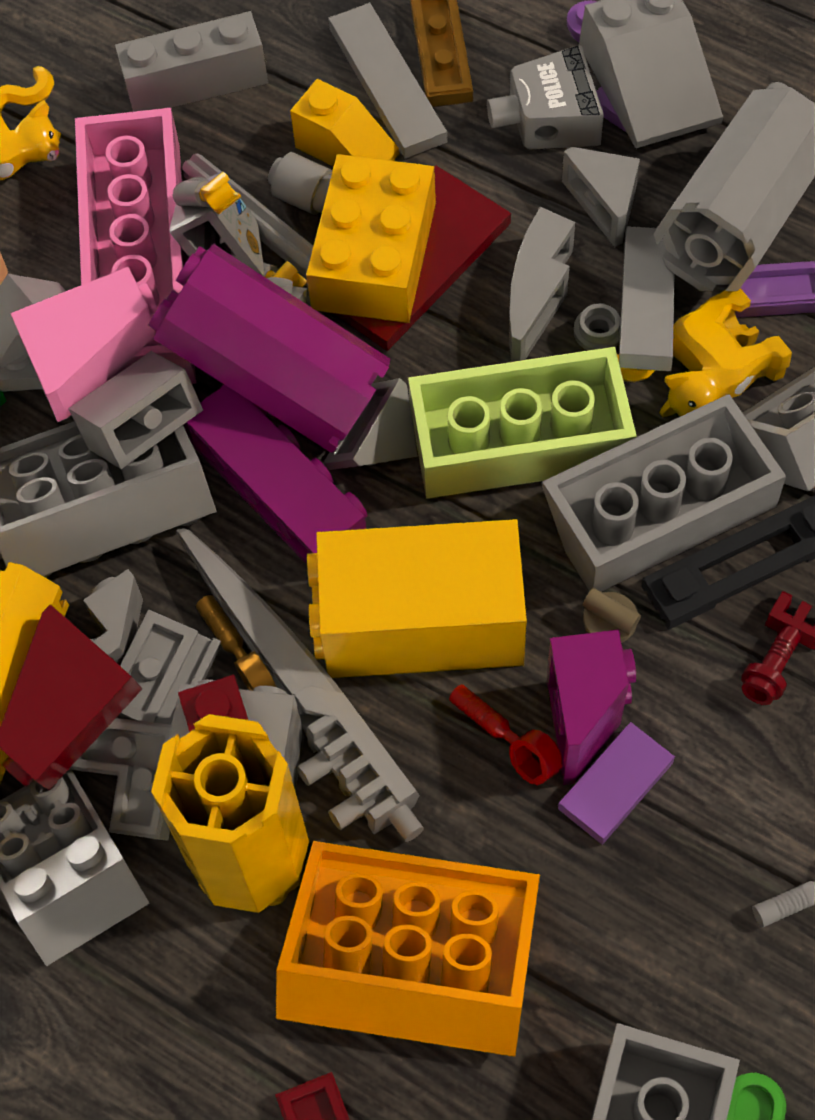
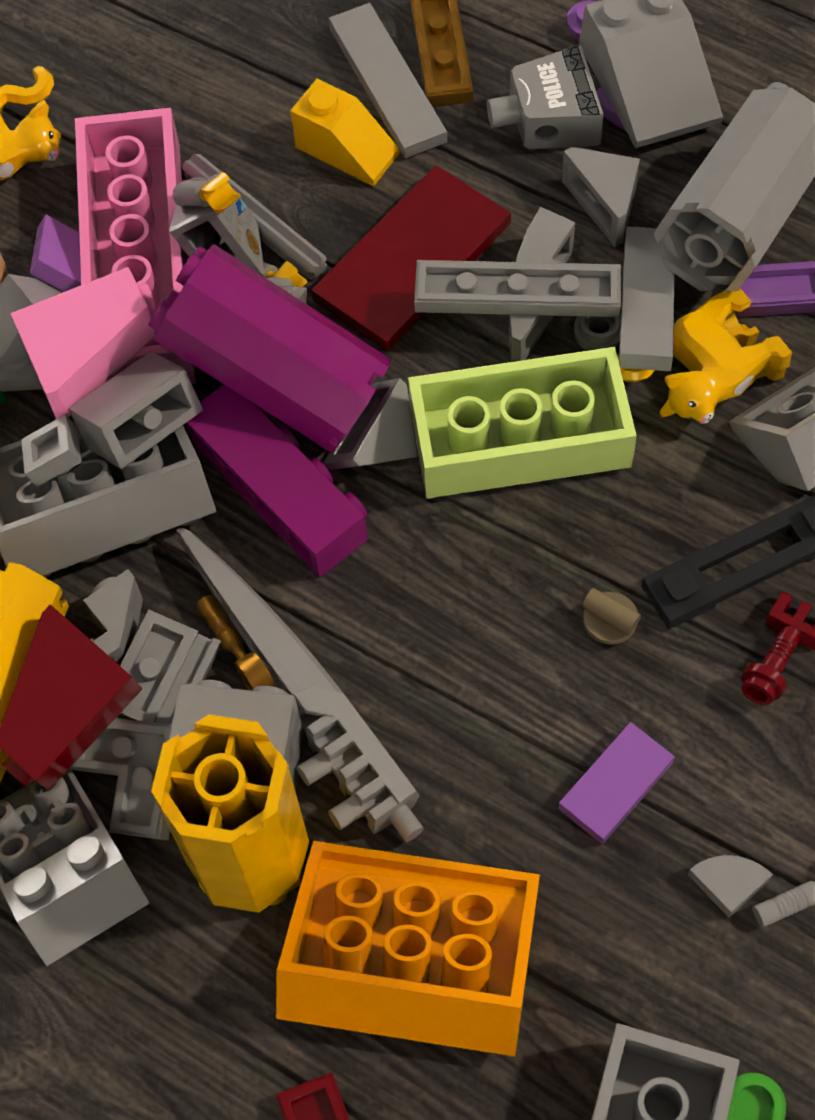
light grey brick [115,11,268,112] -> none
dark red plate [178,674,249,732] -> none
light grey brick [268,152,333,215] -> none
yellow brick [306,154,436,323] -> none
yellow brick [307,519,527,678] -> none
red piece [449,684,562,785] -> none
light grey slope [542,394,786,592] -> none
magenta slope [546,629,636,785] -> none
none -> light grey plate [21,415,82,487]
none -> medium lavender tile [30,215,81,292]
none -> light grey tile [414,260,621,317]
none -> light grey tile [688,855,773,918]

